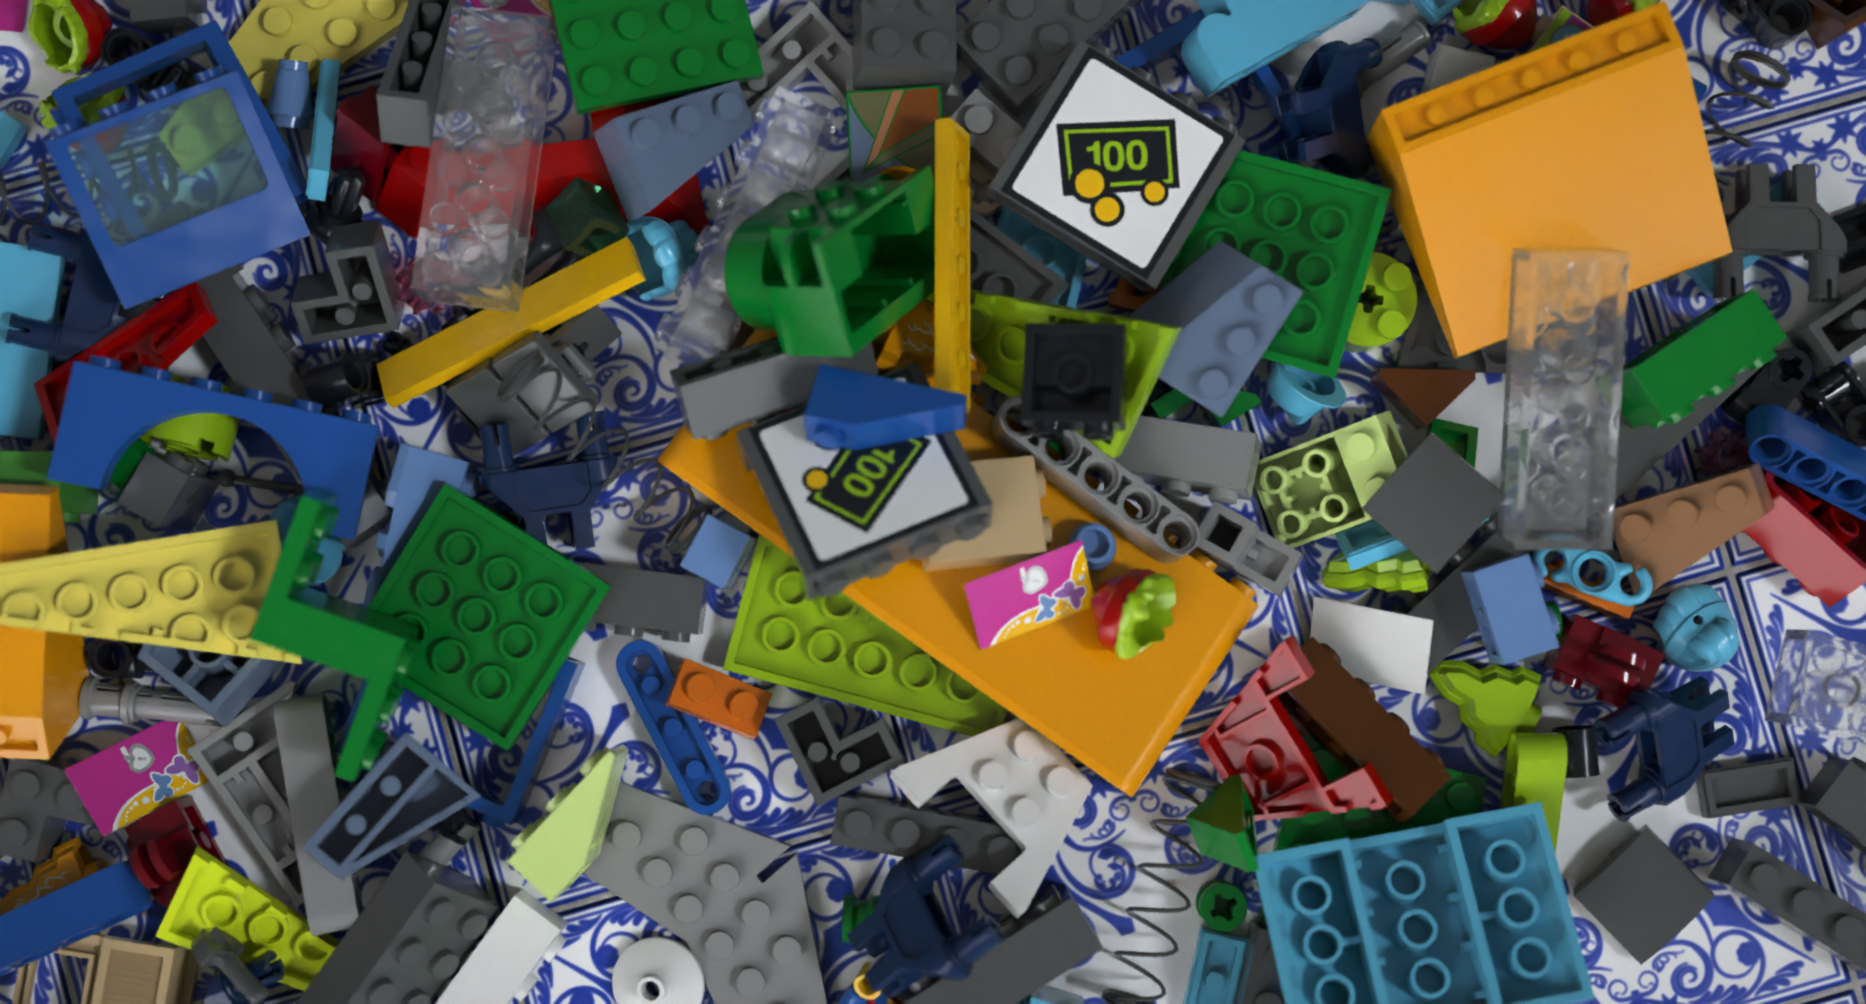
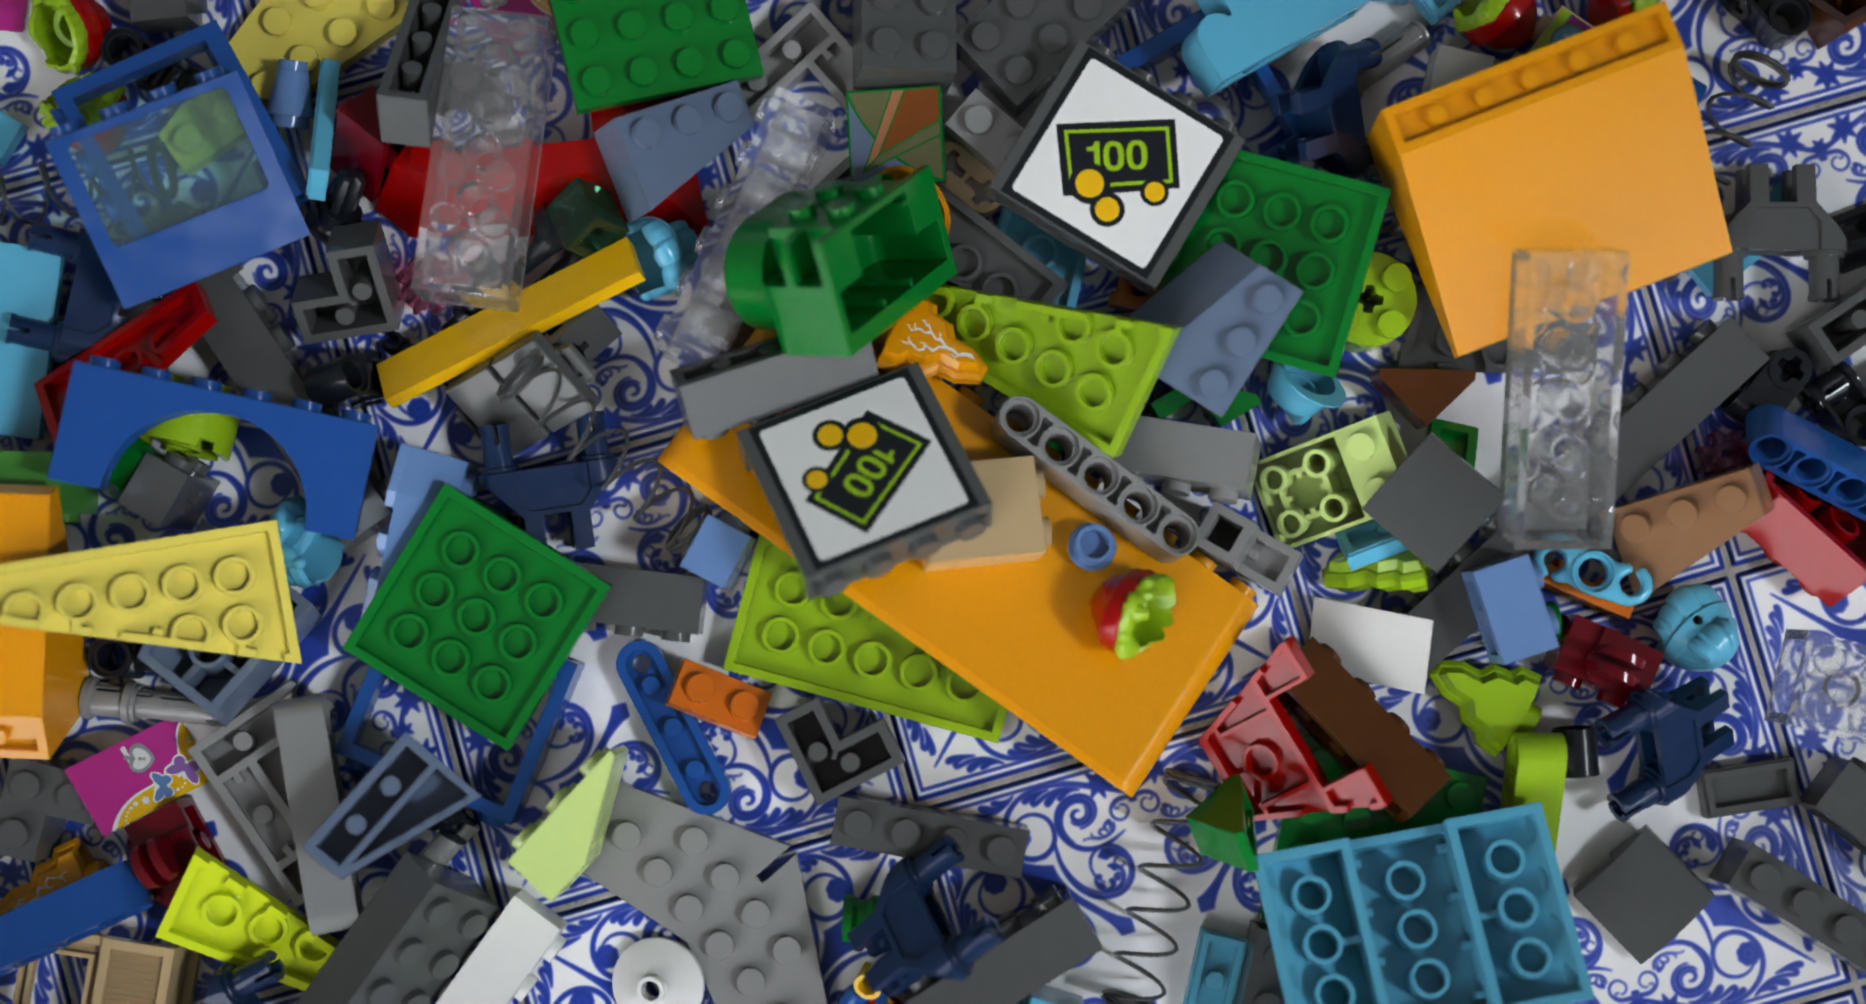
dark grey bar [191,927,268,1004] -> none
dark grey hinge [217,469,304,496] -> none
green bracket [249,488,422,782] -> none
blue slope [804,364,967,450] -> none
white wing [889,718,1093,919] -> none
yellow tile [935,117,971,413] -> none
sticker [964,539,1094,650] -> none
black plate [1020,324,1128,440] -> none
green wheel [1195,879,1247,932] -> none
green brick [1600,289,1788,429] -> none

